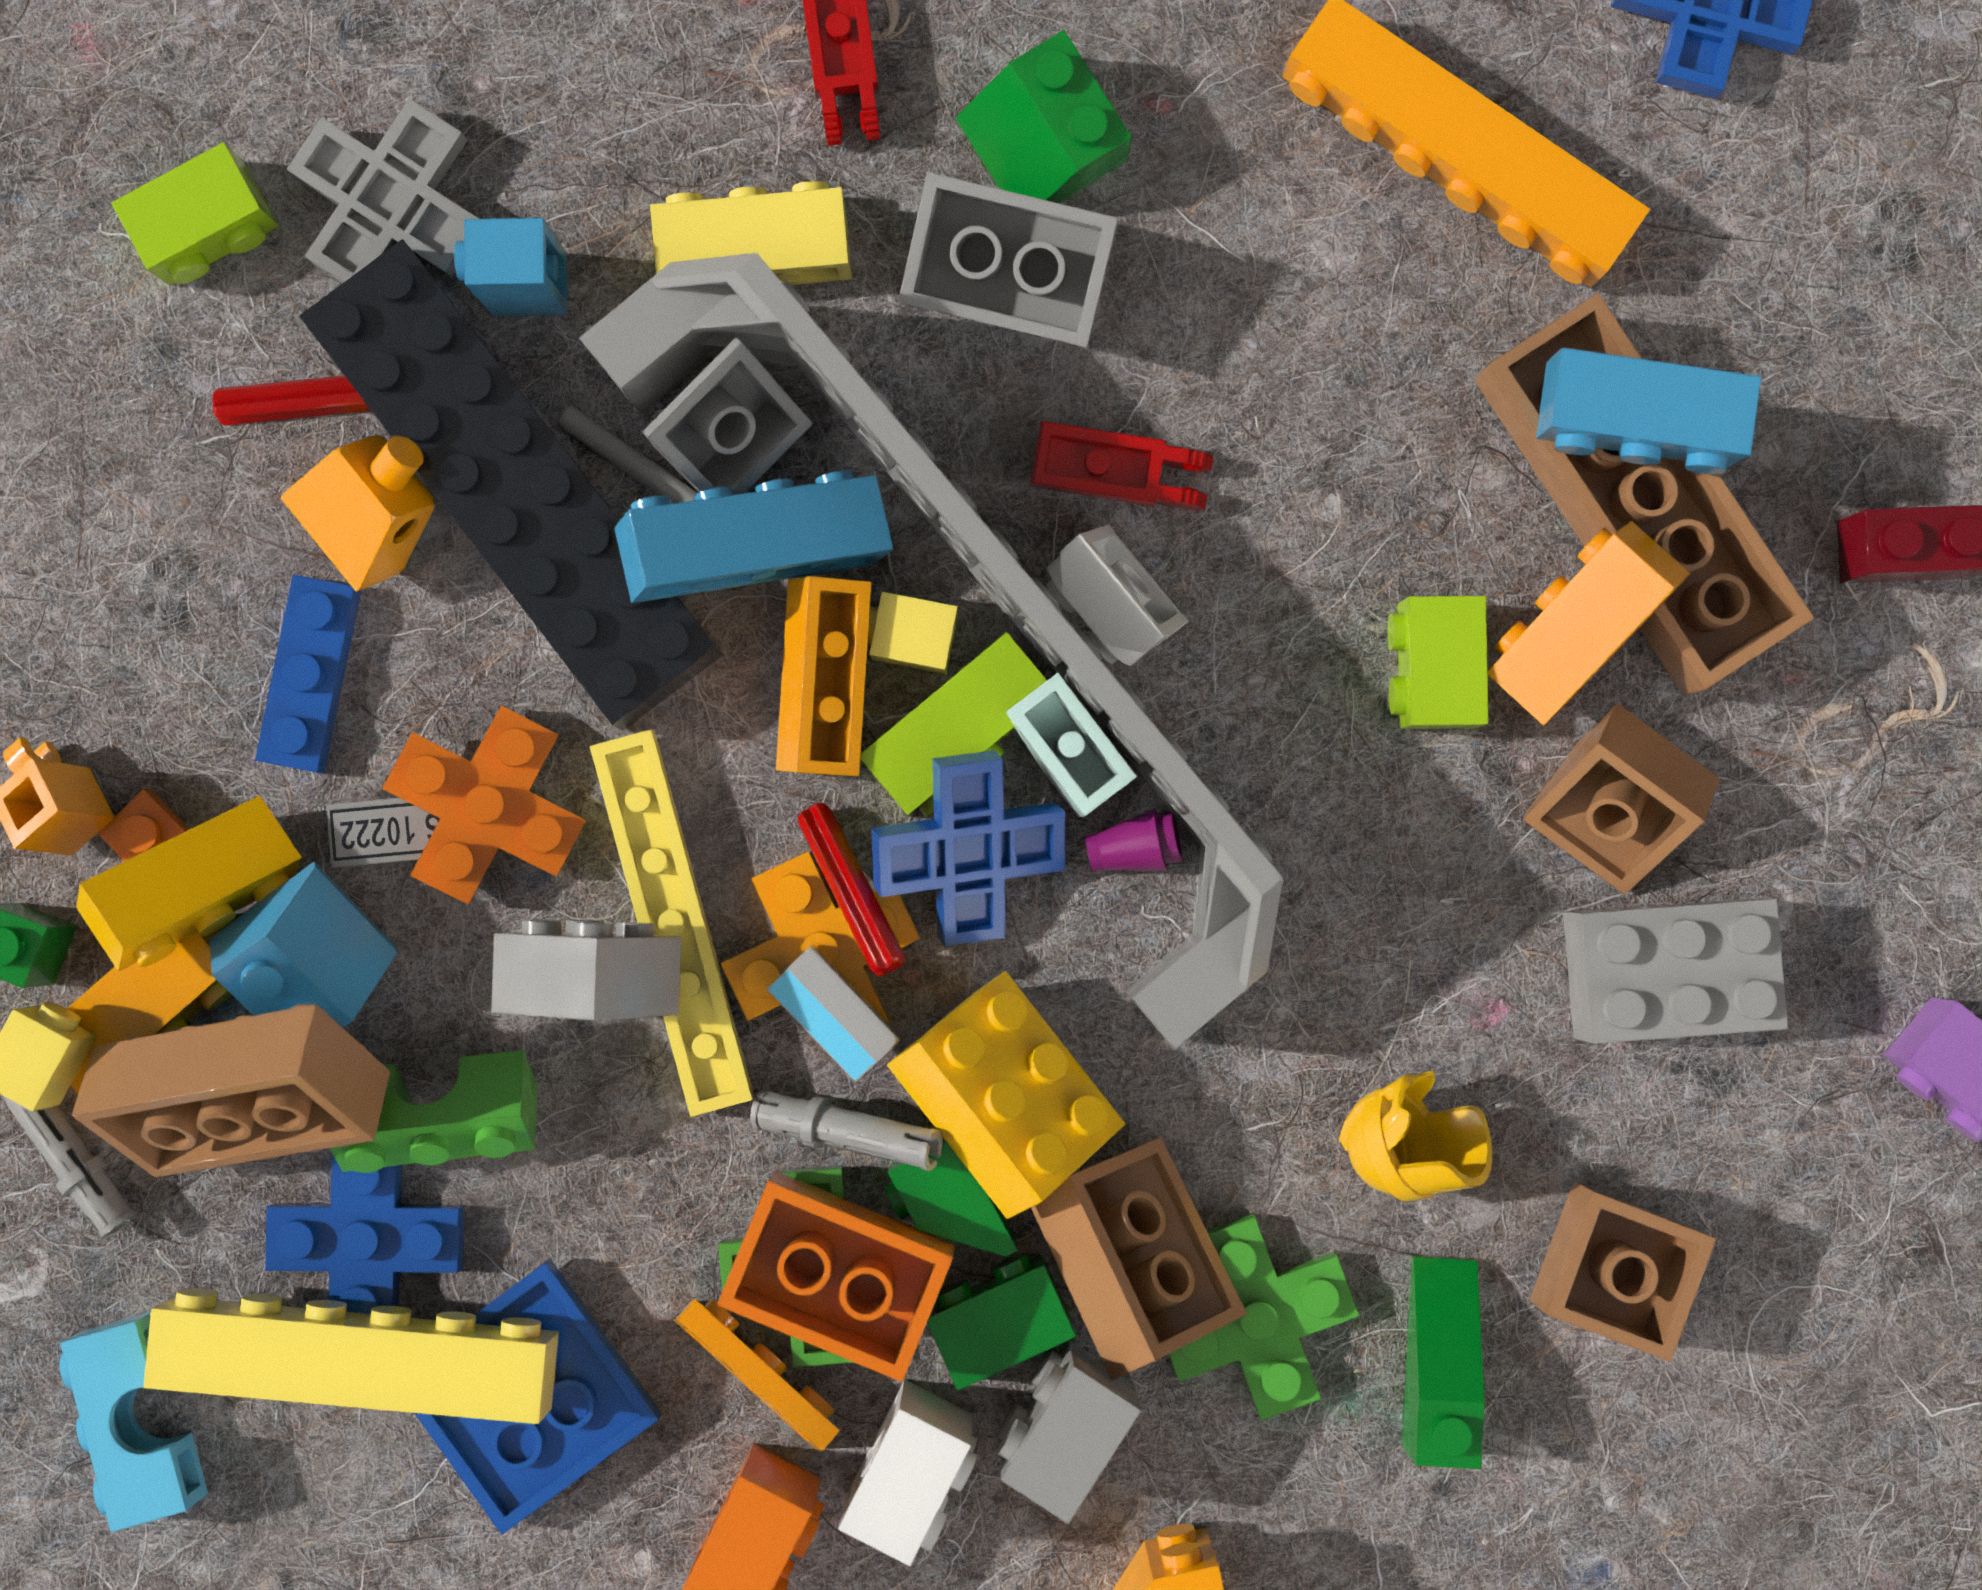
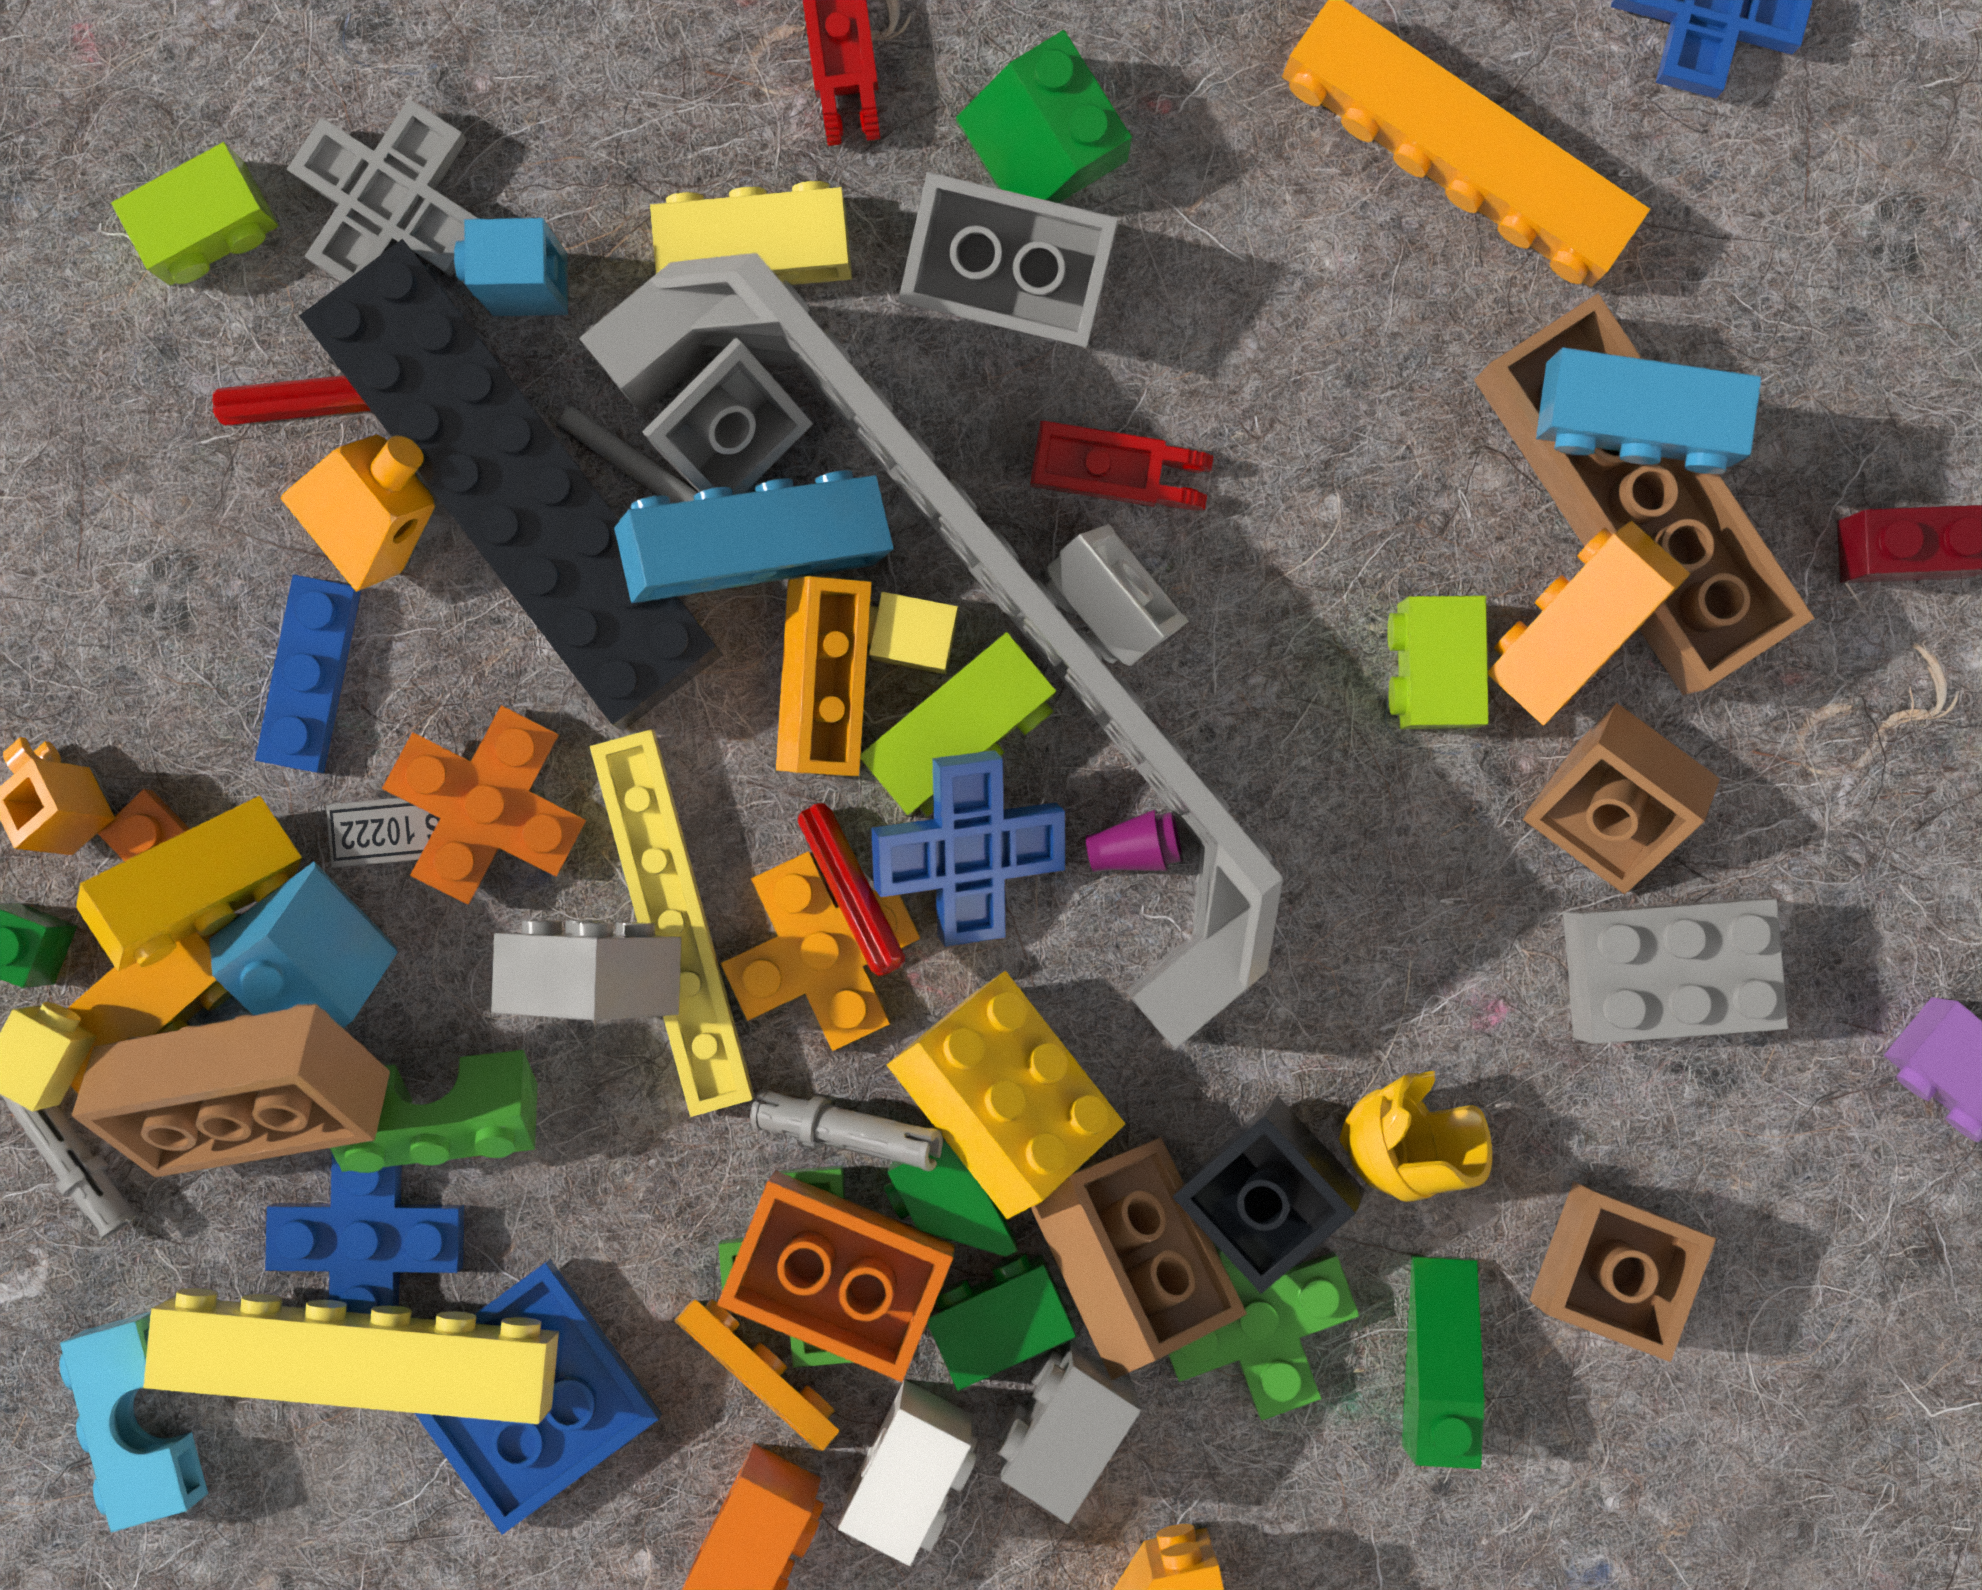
slope [767,944,902,1082] -> none
light aqua slope [1005,673,1137,817] -> none
none -> black slope [1172,1095,1366,1294]

